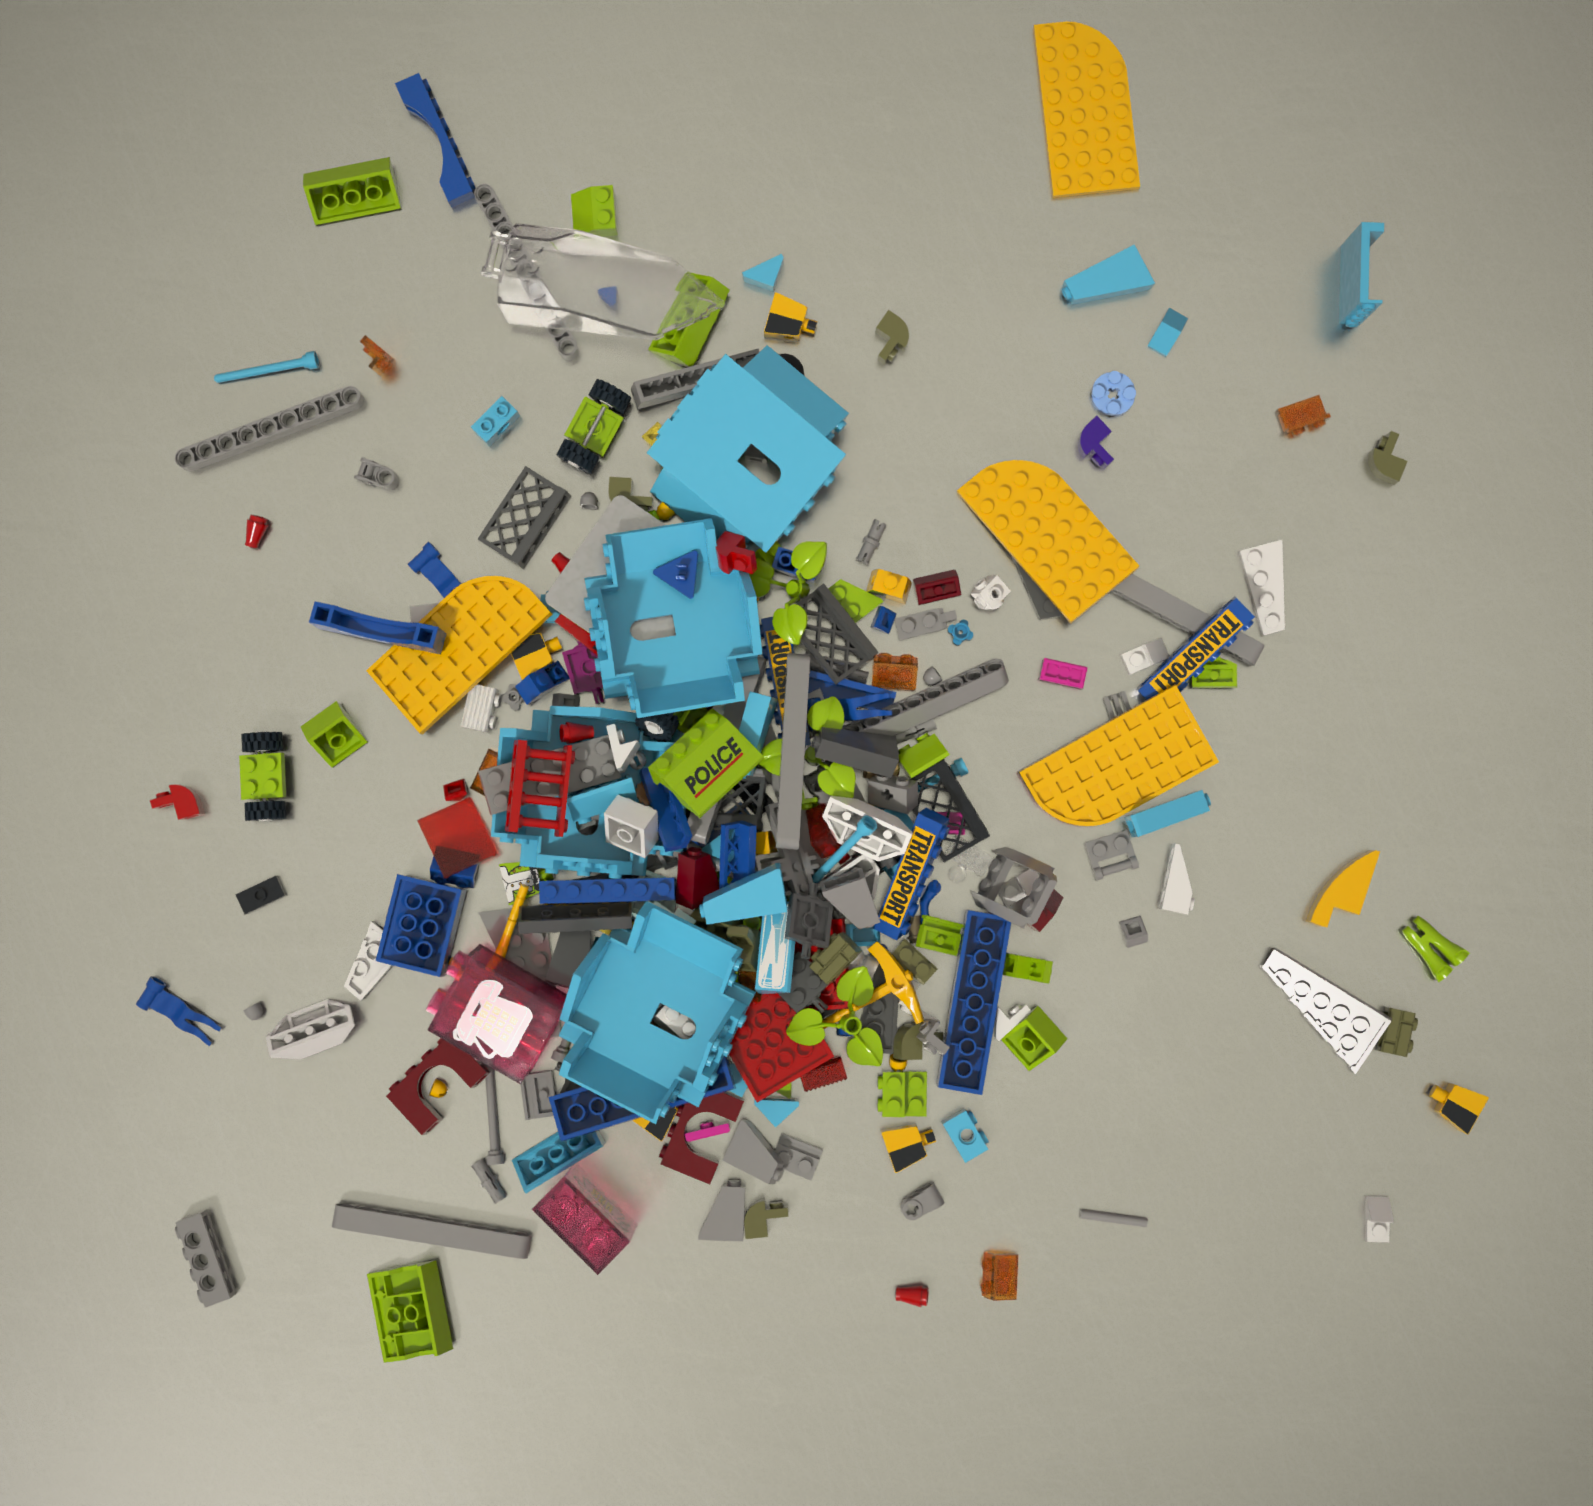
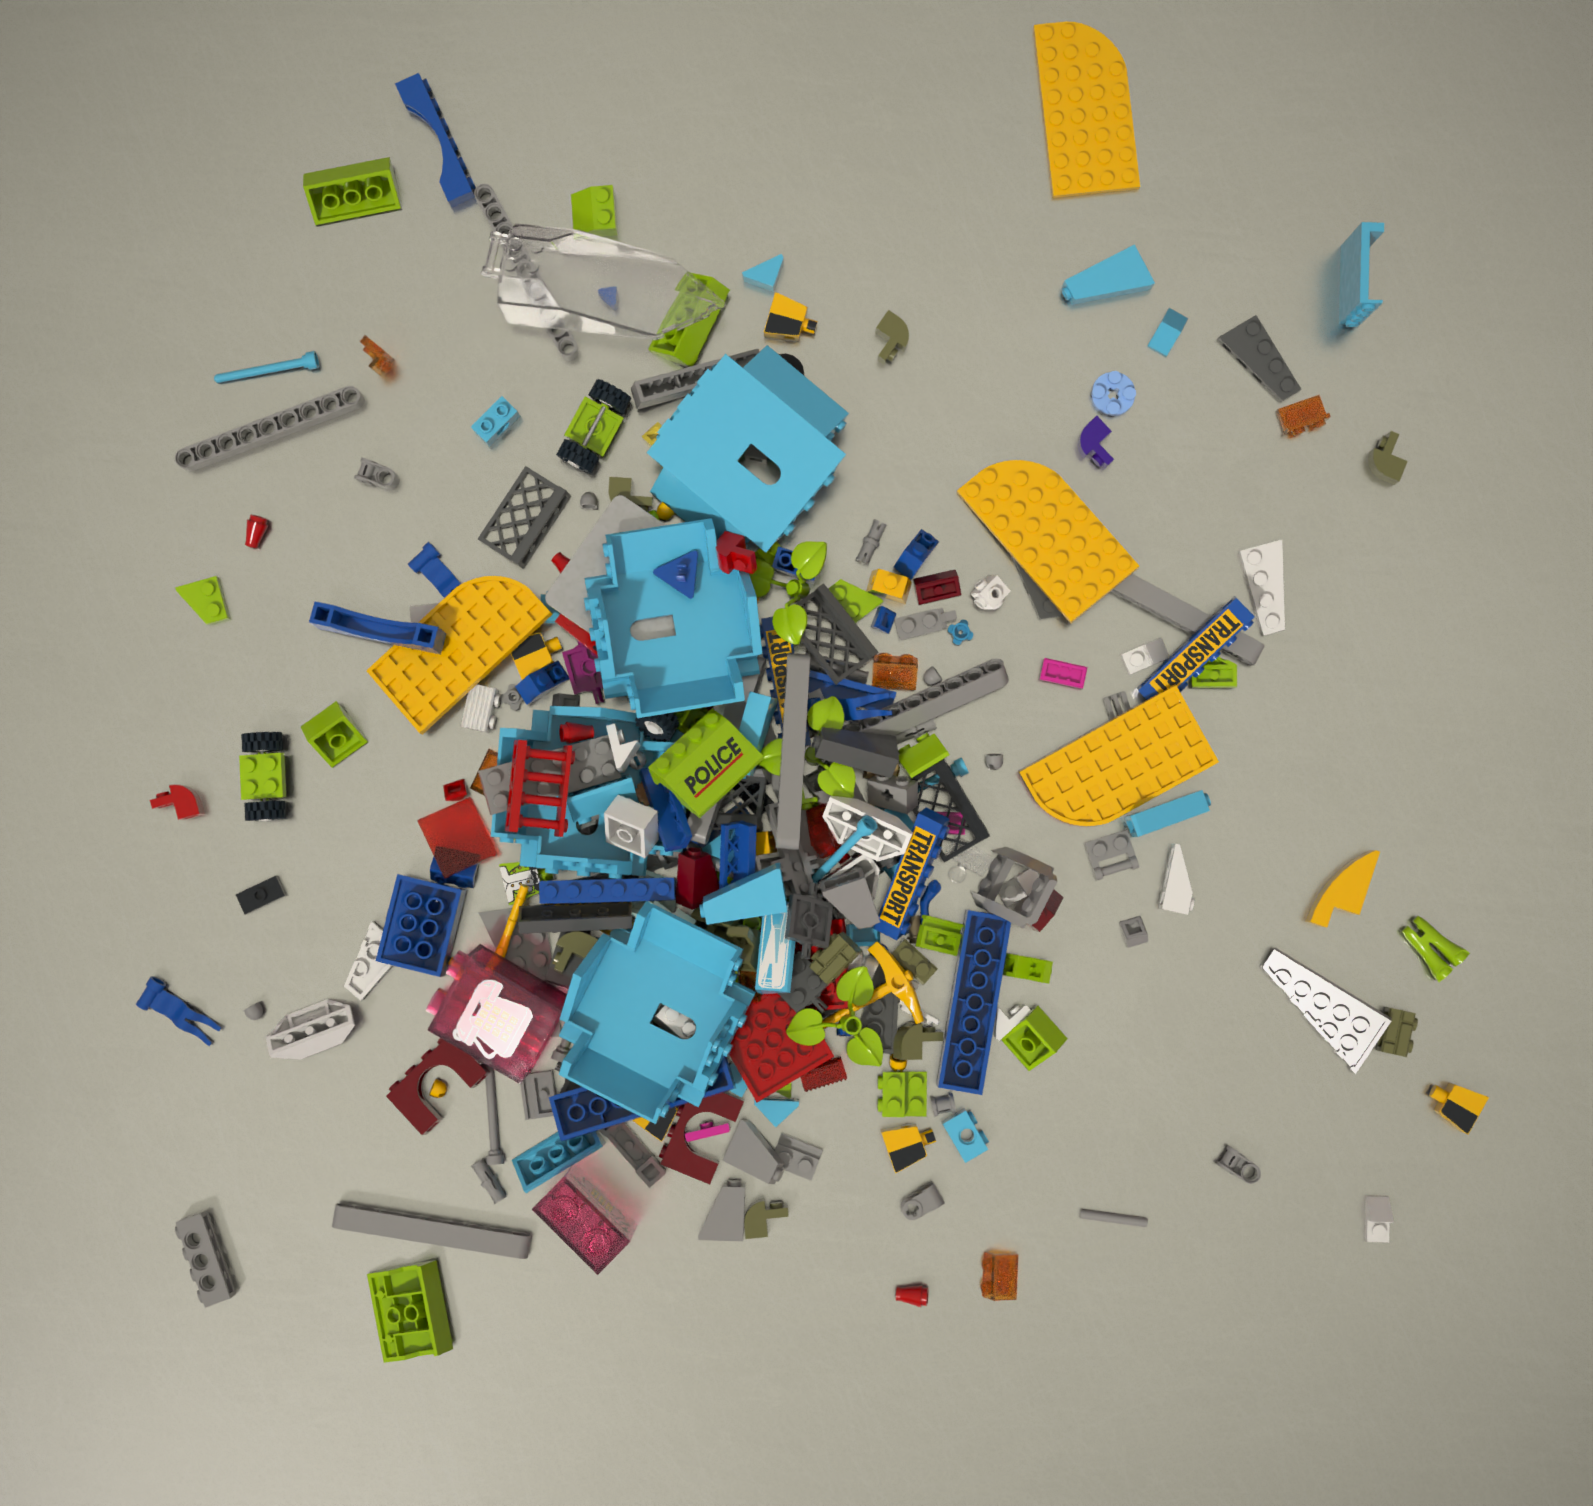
light grey bracket [916,1019,950,1055] -> none
none -> lime wing [175,576,230,625]
none -> olive brick [552,931,598,975]
none -> light grey slope [599,1123,666,1188]
none -> blue slope [894,529,939,580]
none -> light grey bush [931,1093,956,1117]
none -> light grey hinge [986,754,1003,770]
none -> light grey piece [1216,1145,1261,1184]
none -> dark grey wing [1217,315,1302,402]

